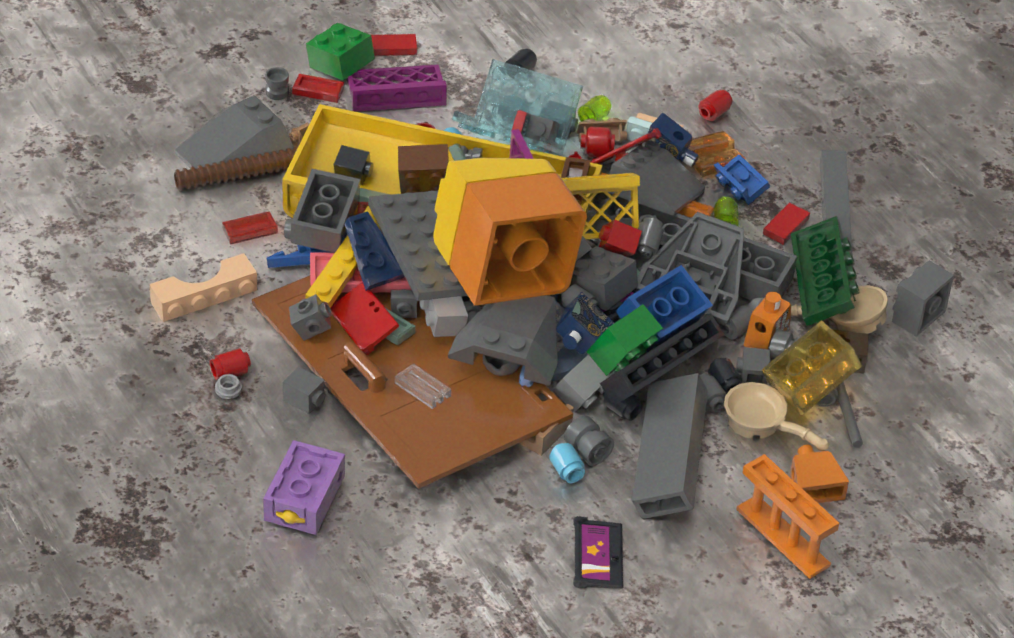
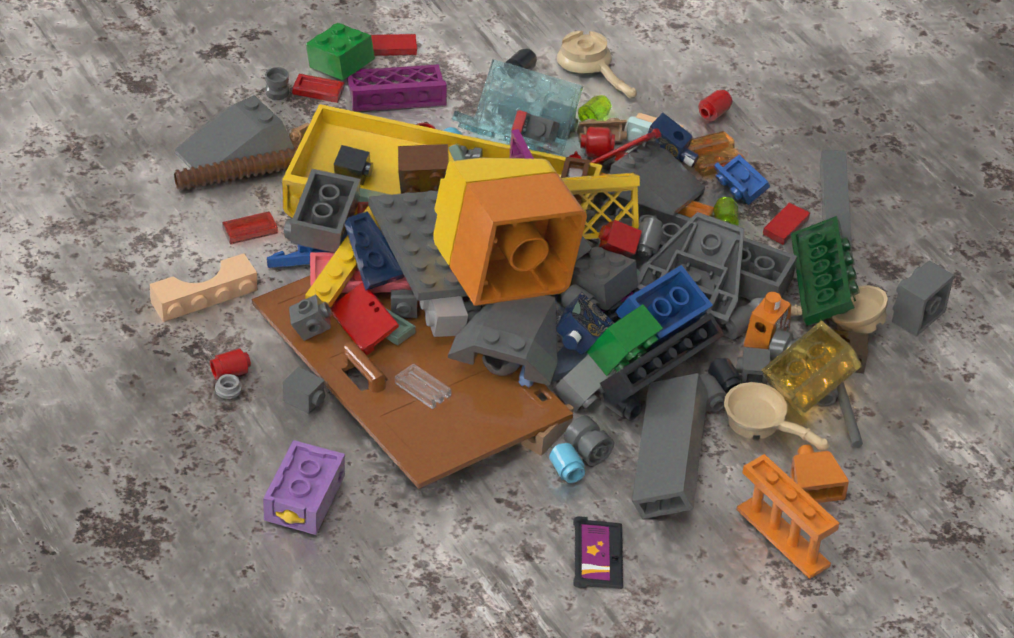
none -> tan piece [557,31,637,98]

